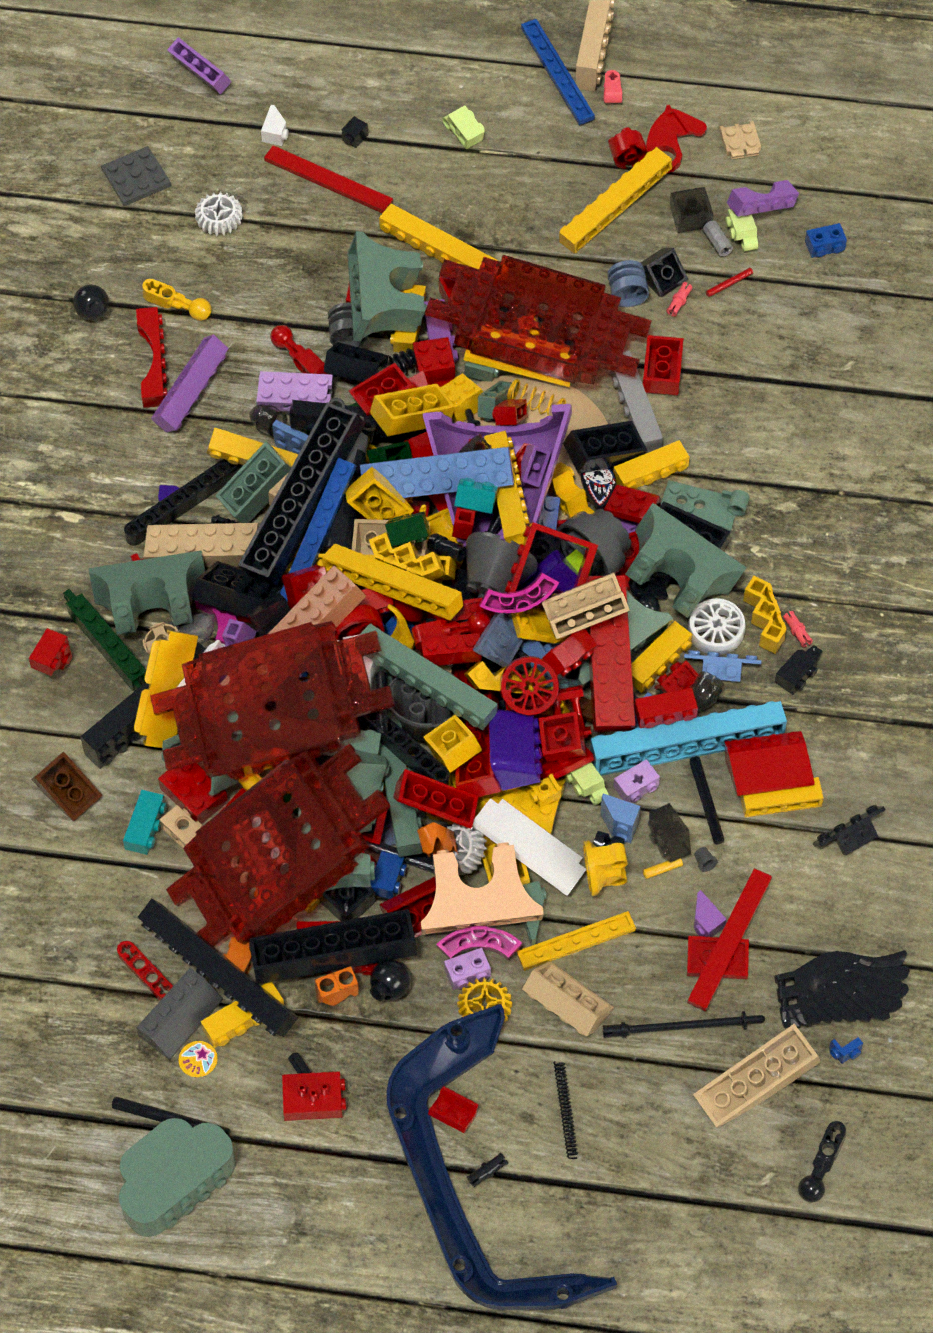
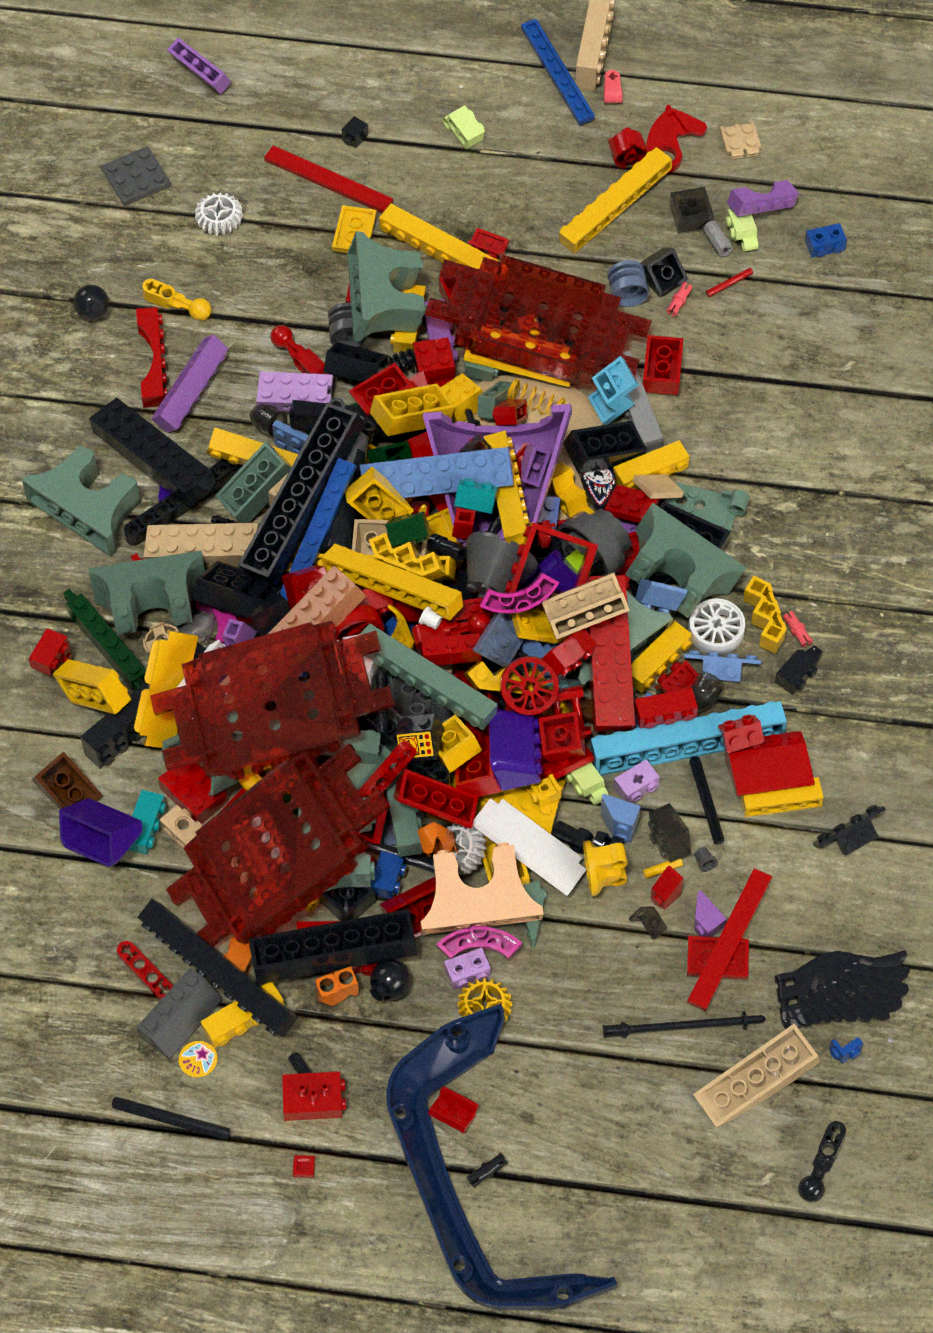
sand green brick [119,1118,236,1237] -> none
white slope [261,105,289,146] -> none
yellow tile [517,911,636,971] -> none
tan slope [522,961,614,1036] -> none
black piece [553,1061,578,1159] -> none
none -> sand green piece [22,445,141,557]
none -> yellow brick [53,659,131,714]
none -> dark purple windscreen [59,798,143,867]
none -> black brick [89,397,216,508]
none -> red tile [293,1155,315,1178]
none -> yellow plate [332,205,377,253]
none -> red beam [357,741,416,803]
none -> black slope [395,713,444,762]
none -> white piece [418,606,442,630]
none -> red bracket [467,228,510,261]
none -> red bracket [535,520,556,549]
none -> black piece [551,820,594,854]
none -> medium azure bracket [588,356,639,425]
none -> clear smoke bracket [628,906,667,939]
none -> tan tile [633,474,684,499]
none -> medium blue slope [635,579,688,613]
none -> red slope [650,865,684,910]
none -> red bracket [718,714,764,753]

